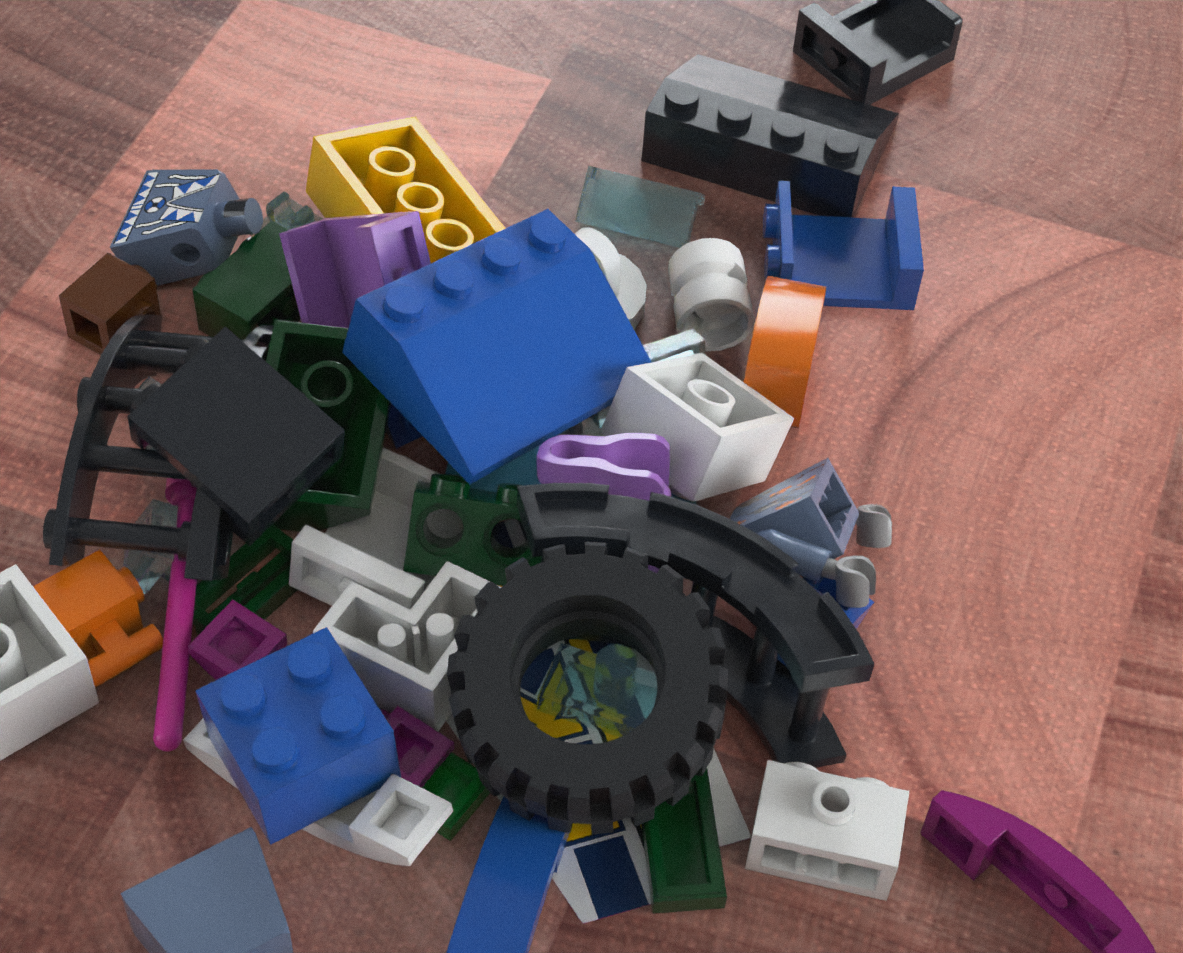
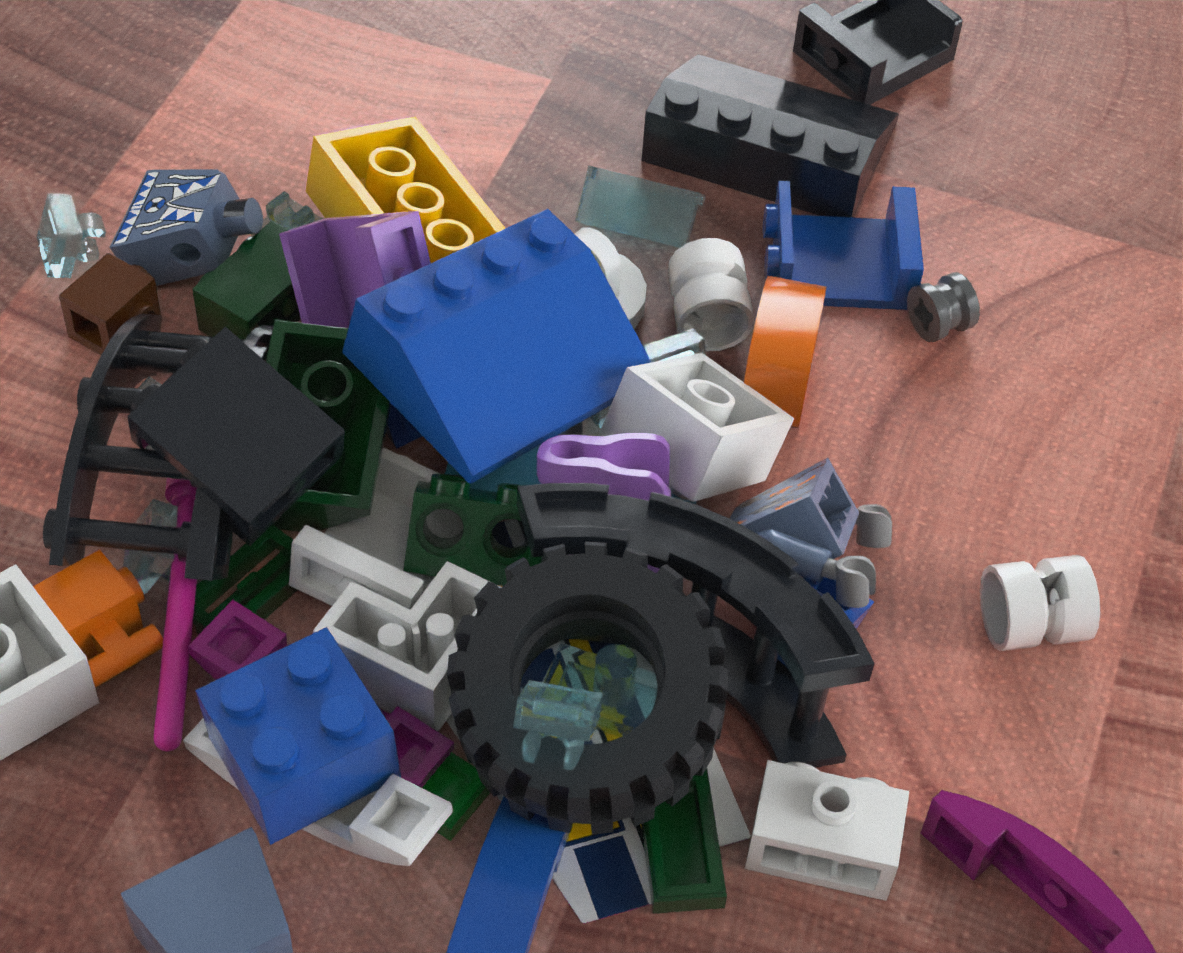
none -> clear light blue tile [37,193,106,278]
none -> clear light blue tile [513,680,603,770]
none -> dark grey wheel [907,272,980,342]
none -> white wheel [980,555,1100,651]

